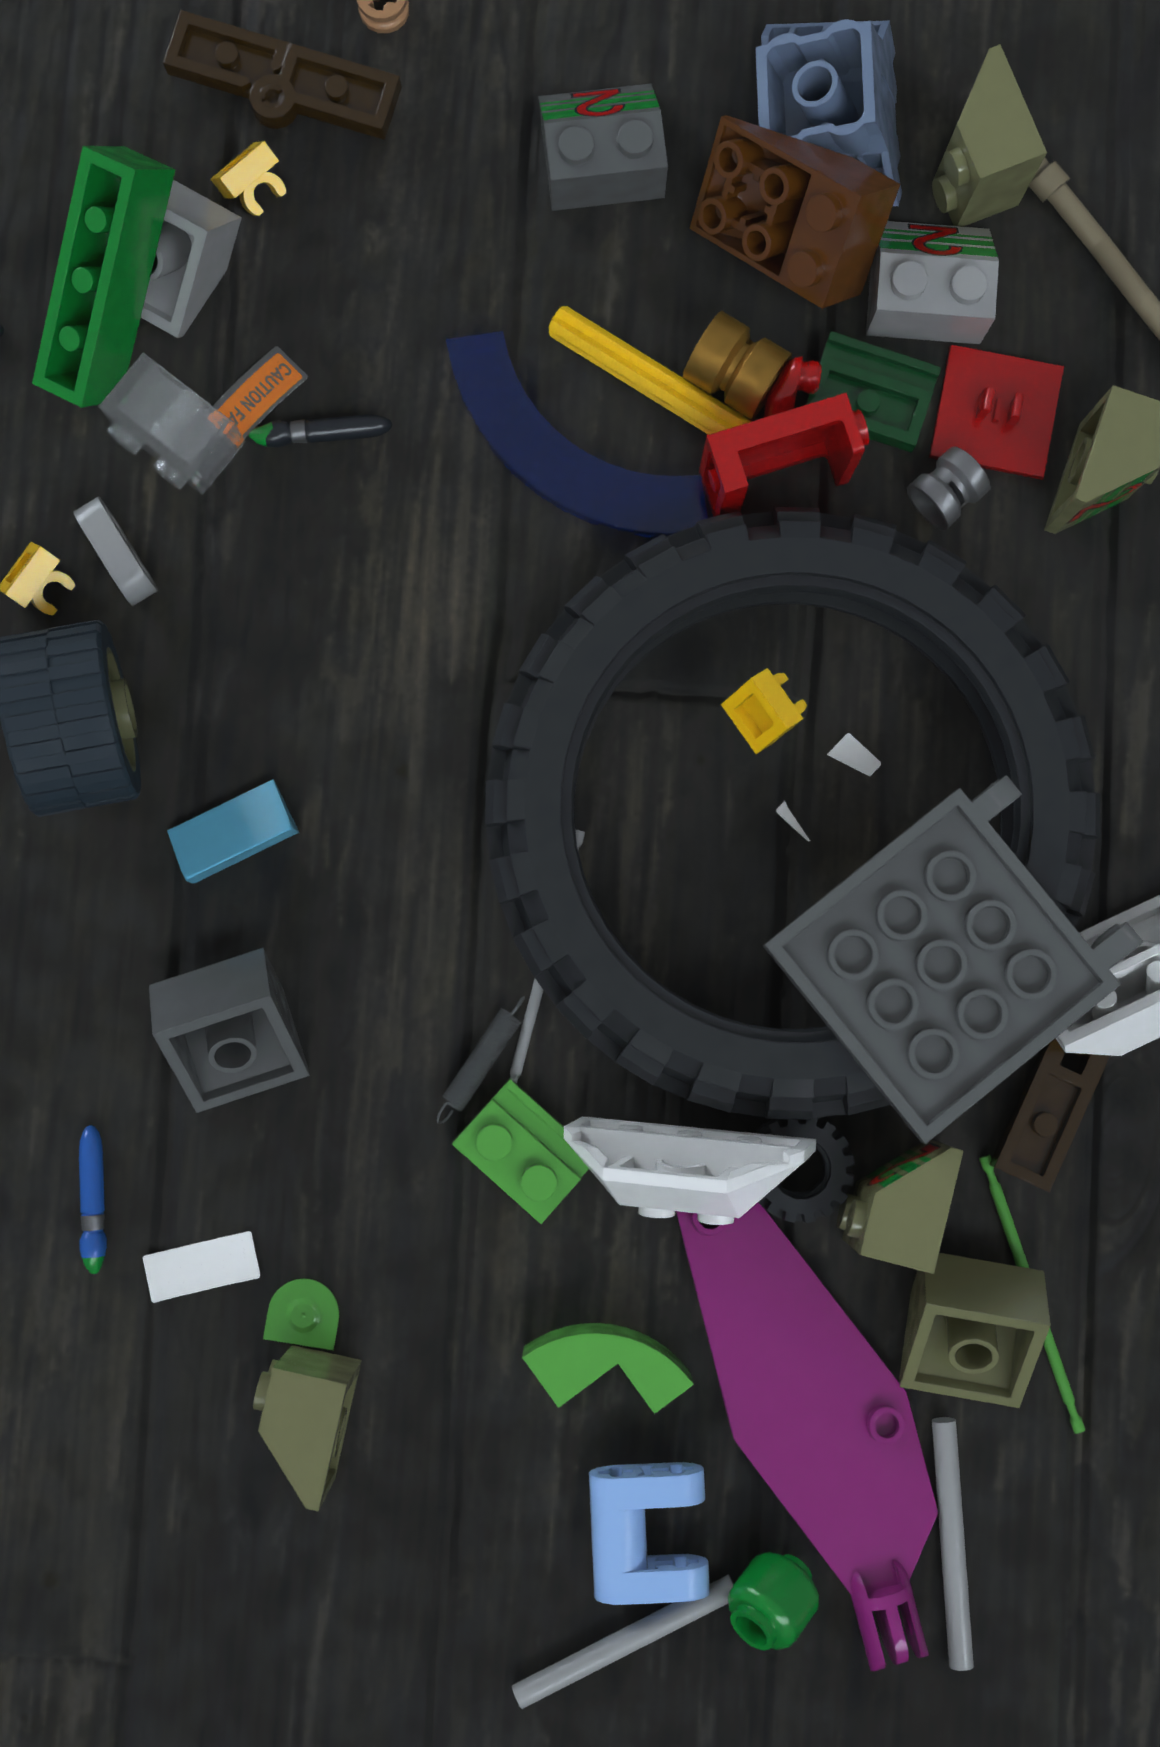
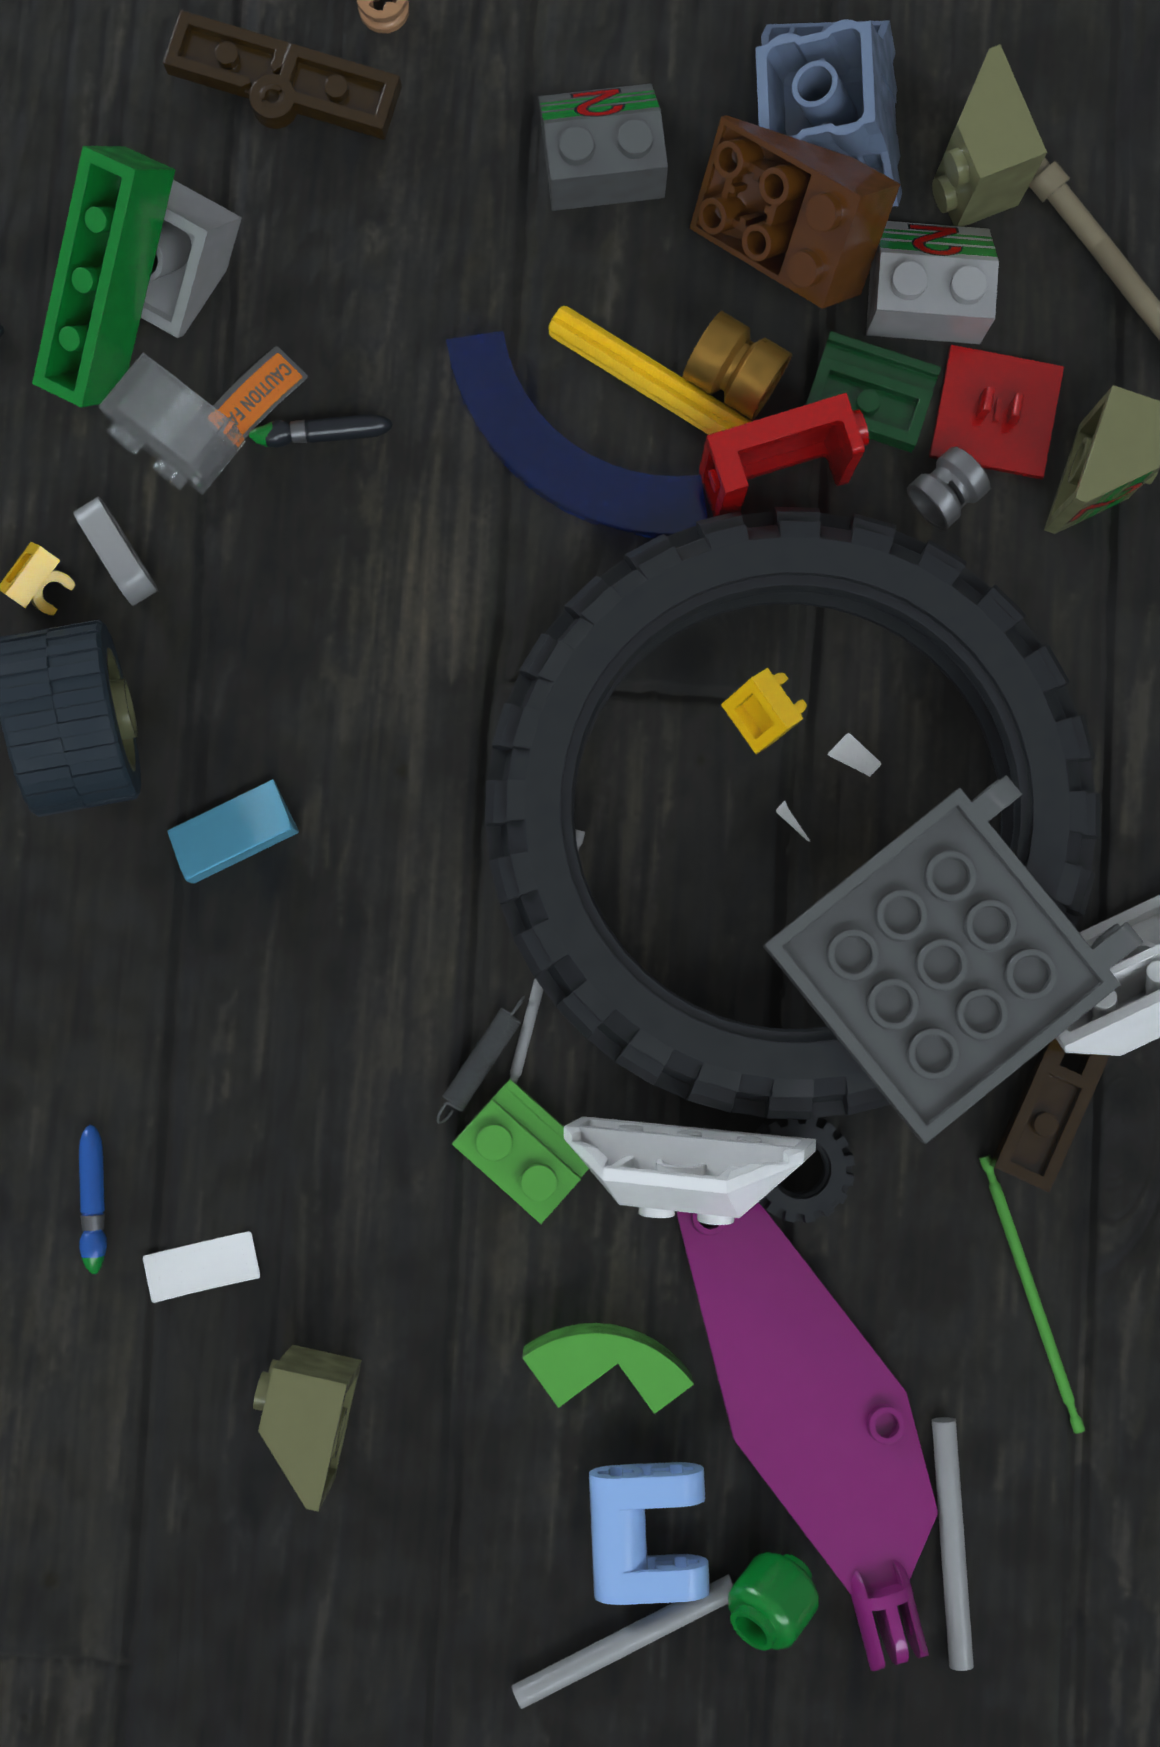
dark grey slope [149,948,310,1113] -> none
yellow tile [211,141,286,216] -> none
bright green piece [263,1278,339,1351] -> none
red arm [763,356,822,418] -> none
olive slope [837,1140,963,1274] -> none
olive slope [899,1253,1051,1408] -> none

